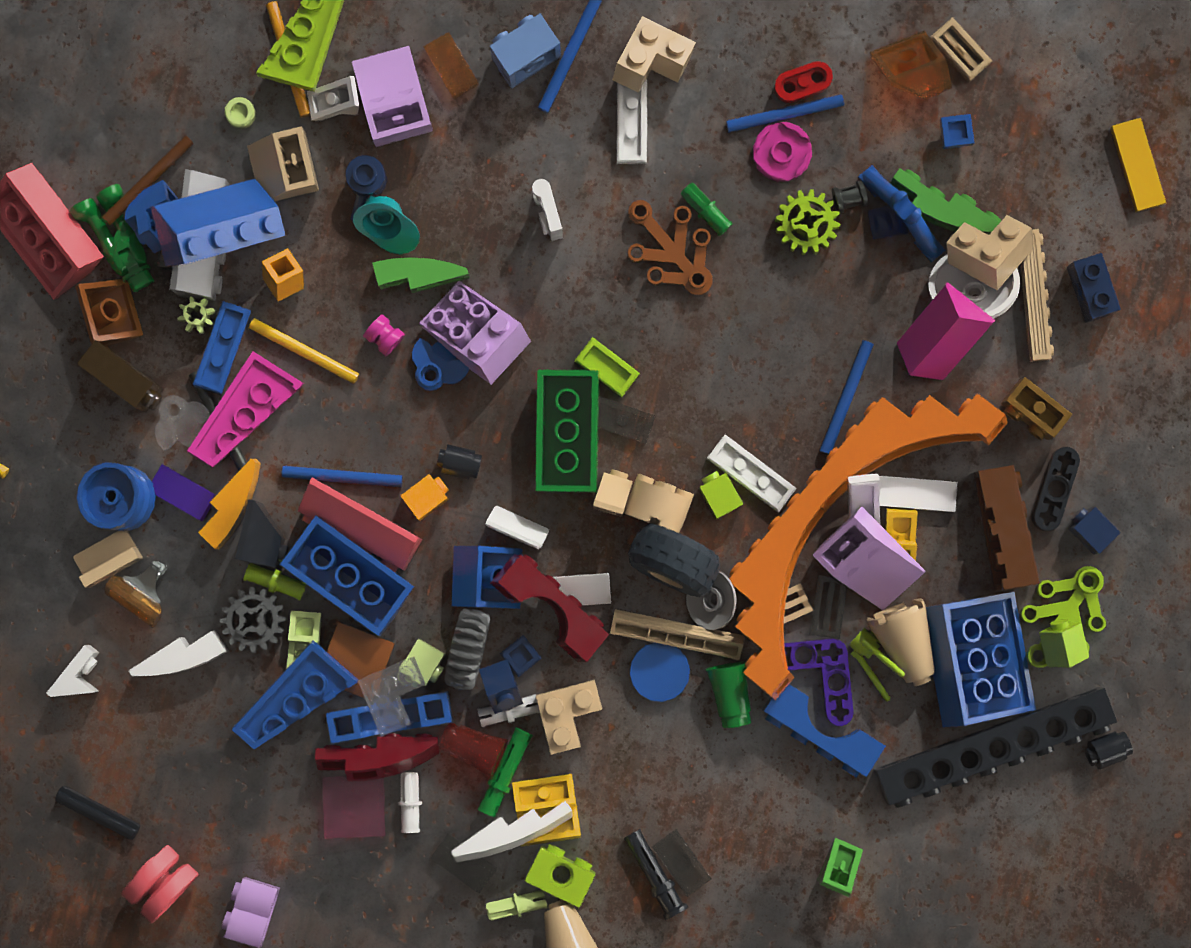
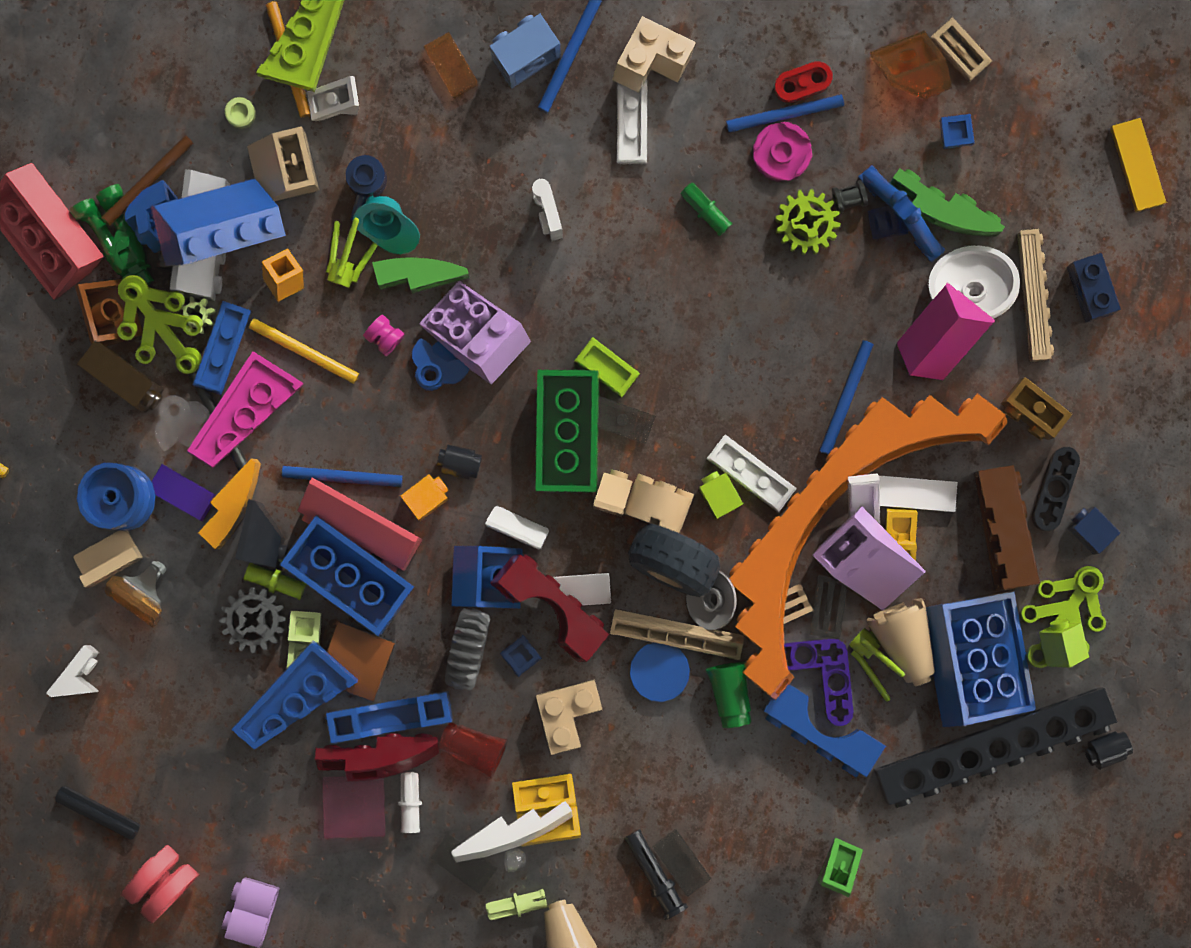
white slope [129,631,229,676] -> none
lavender slope [352,46,433,147] -> none
clear plate [358,657,426,737] -> none
yellowish green brick [399,639,445,688] -> none
white pin [477,694,540,728] -> none
green pin [477,727,533,818] -> none
dark blue brick [479,660,523,714] -> none
lime brick [525,844,595,908] -> none
dark orange plant [628,200,713,295] -> none
tan brick [946,215,1033,291] -> none
none -> lime plant [117,276,203,374]
none -> lime plant [326,217,378,288]
none -> clear hinge [503,848,526,873]

